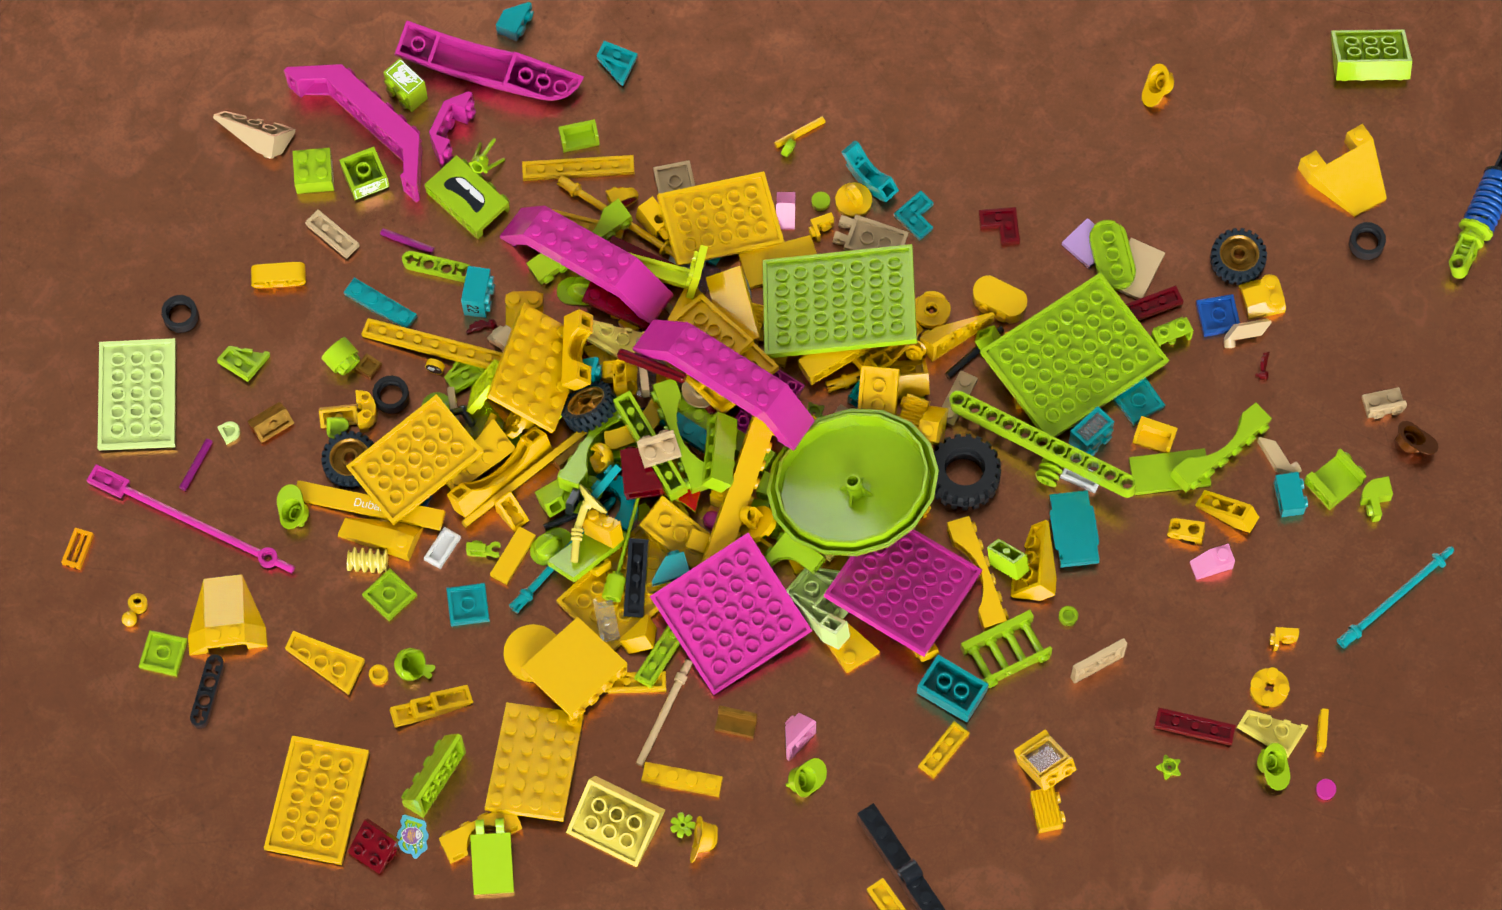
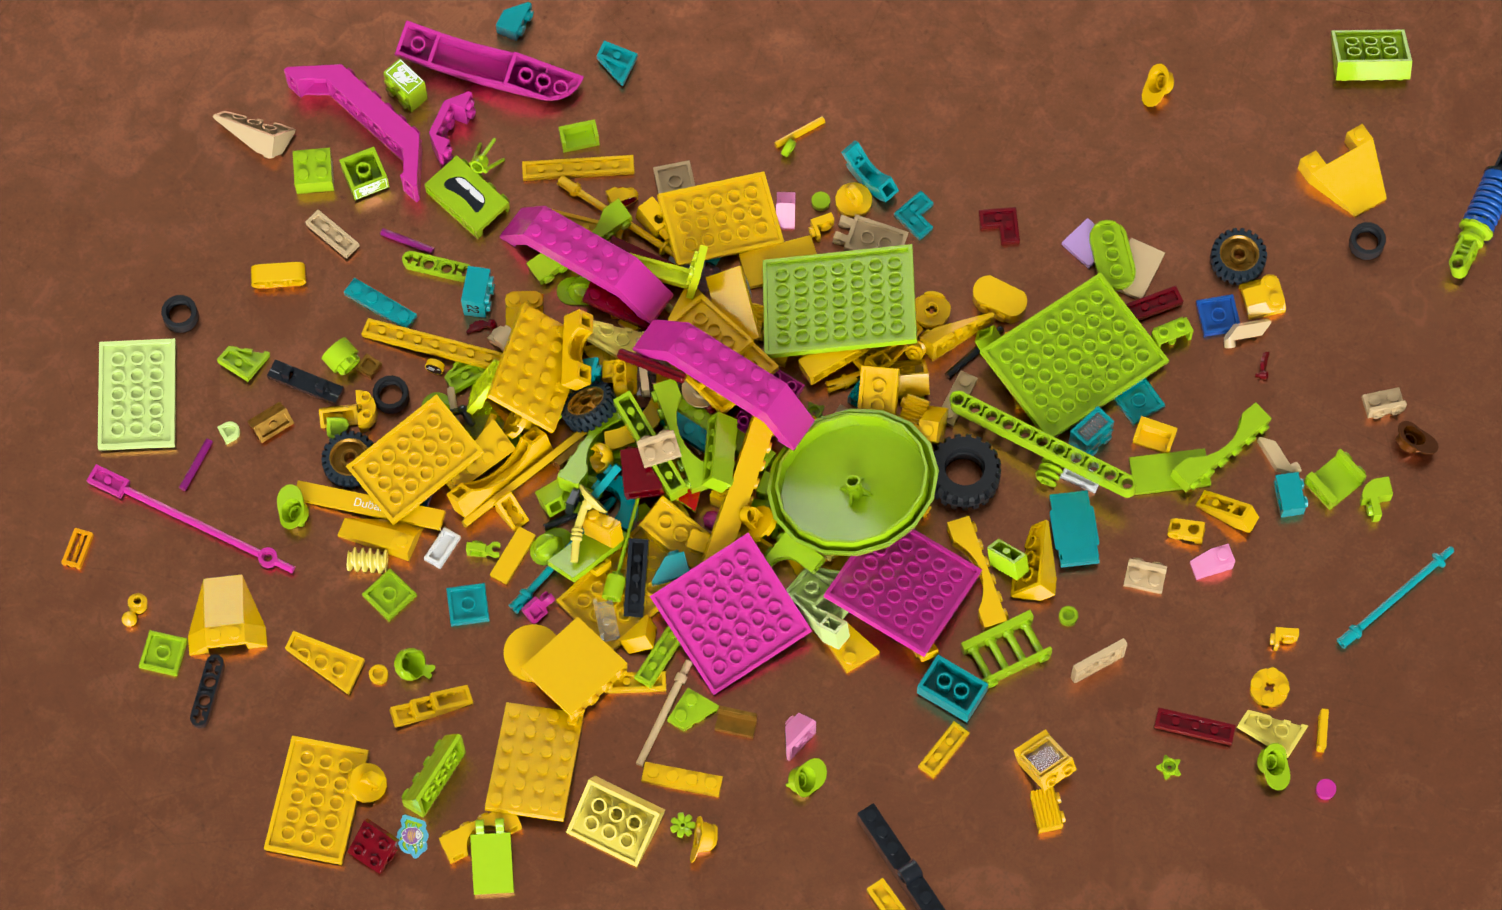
none -> black hinge [267,359,345,406]
none -> yellow tile [347,763,387,803]
none -> dark pink plate [521,591,555,624]
none -> lime wing [667,688,719,731]
none -> tan bracket [1123,558,1167,594]

